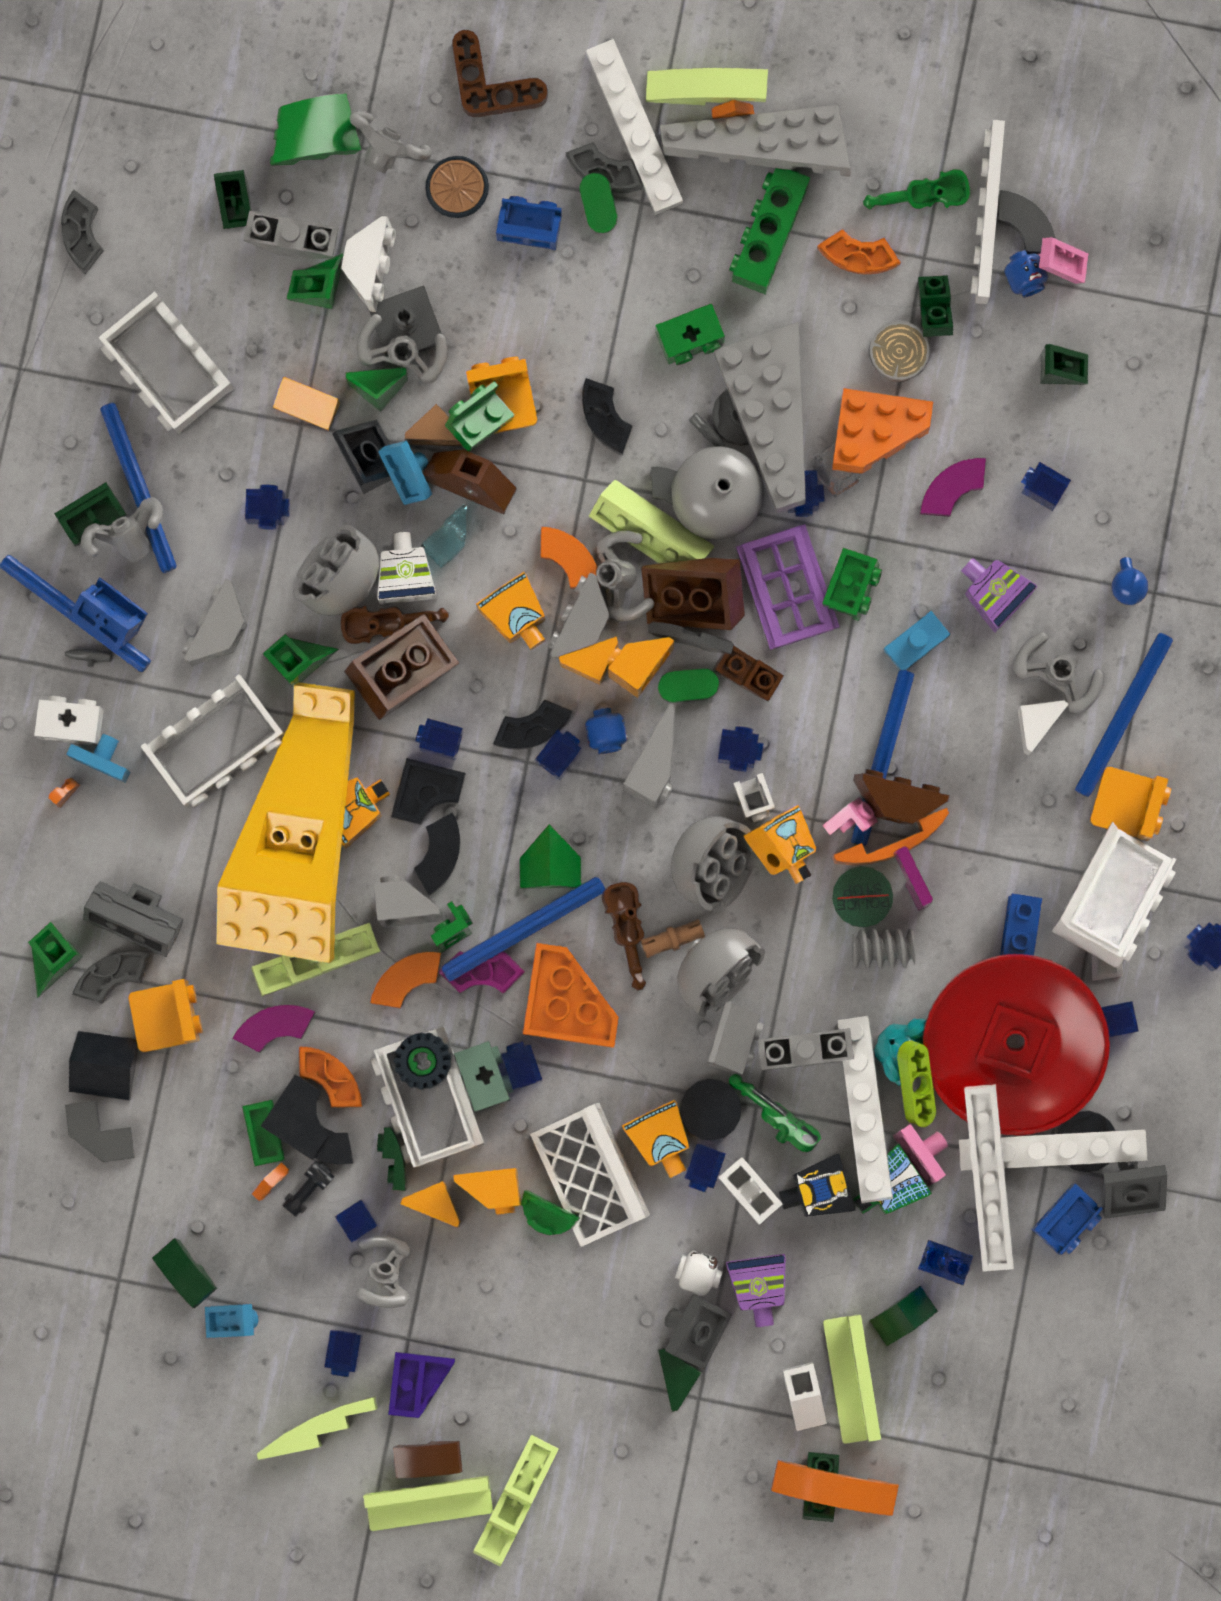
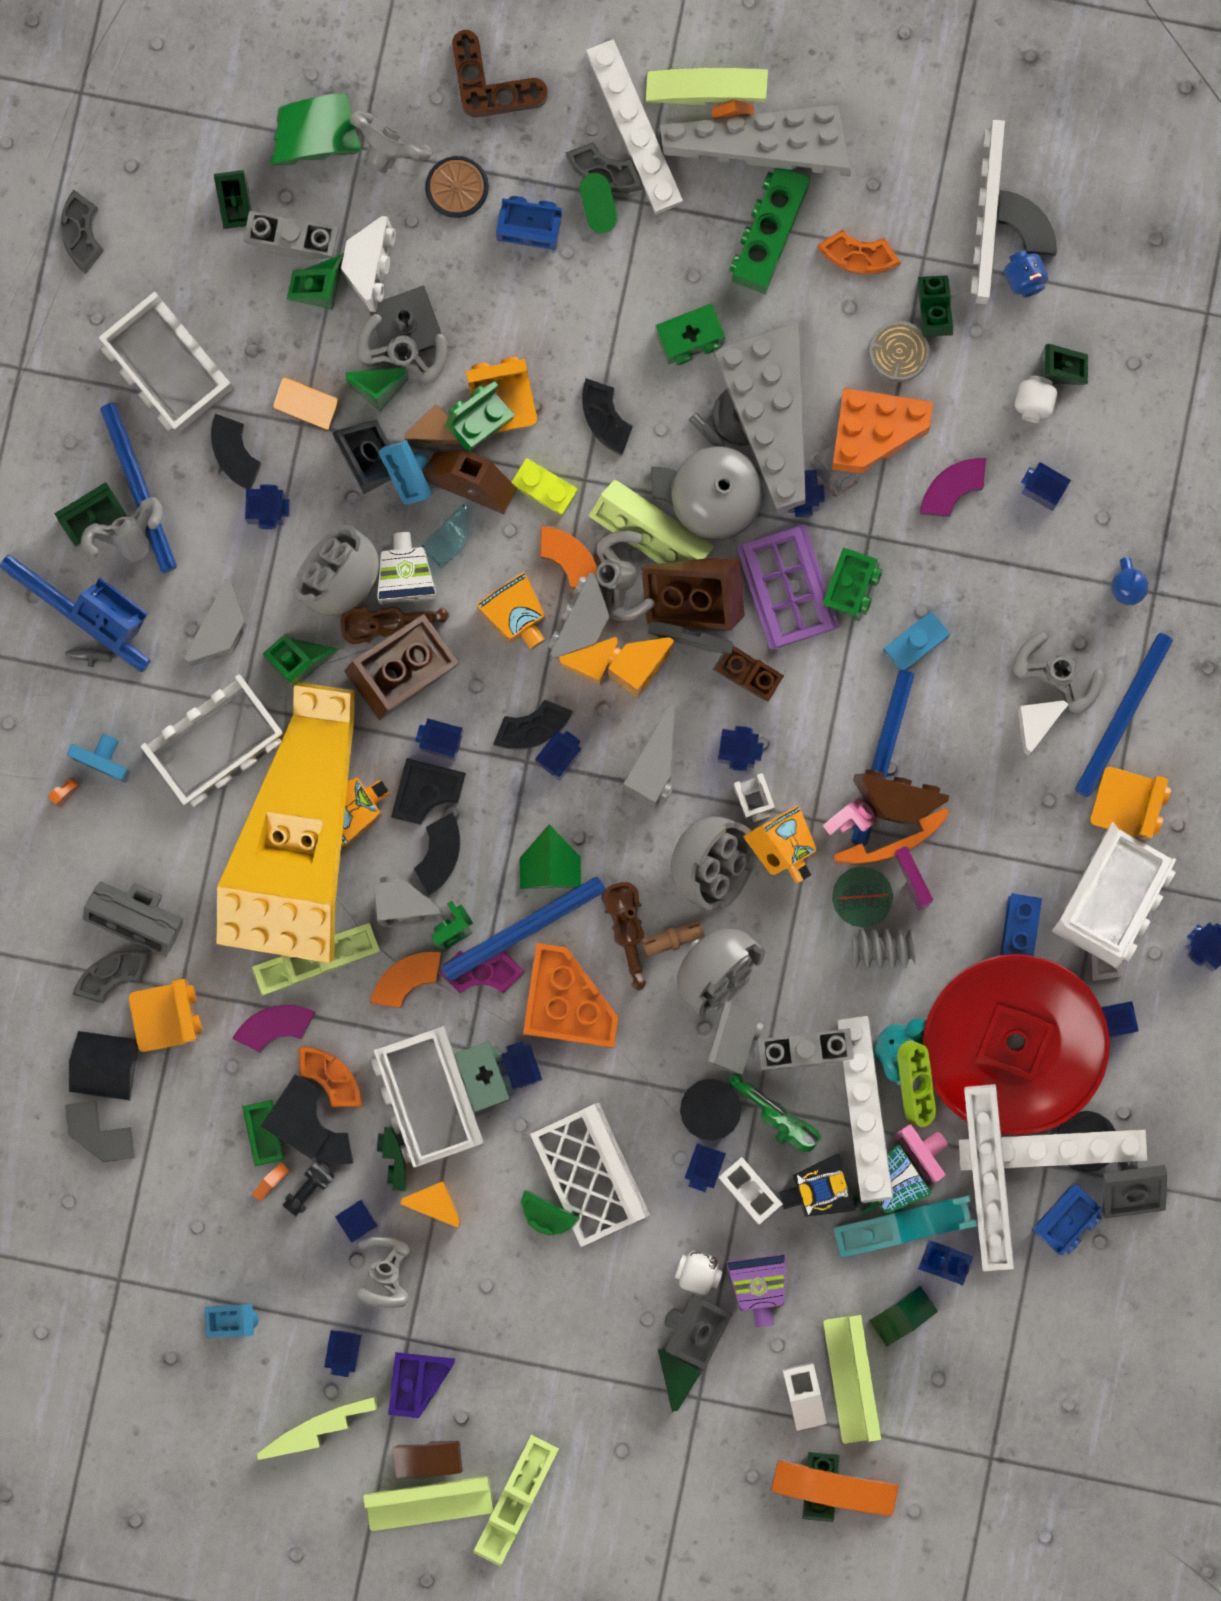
green slope [28,922,83,998] -> none
white brick [34,696,104,746] -> none
dark green slope [152,1238,218,1309] -> none
black bush [394,1032,452,1090] -> none
light orange slope [453,1168,521,1215] -> none
blue head [585,708,628,754] -> none
light orange torso [622,1100,689,1178] -> none
green tile [658,668,719,703] -> none
green piece [863,169,970,210] -> none
medium lavender torso [961,558,1037,633] -> none
bright pink tile [1038,237,1088,284] -> none
none -> black tile [211,413,262,492]
none -> neon yellow plate [511,458,578,516]
none -> teal piece [834,1195,977,1258]
none -> white head [1015,376,1057,423]

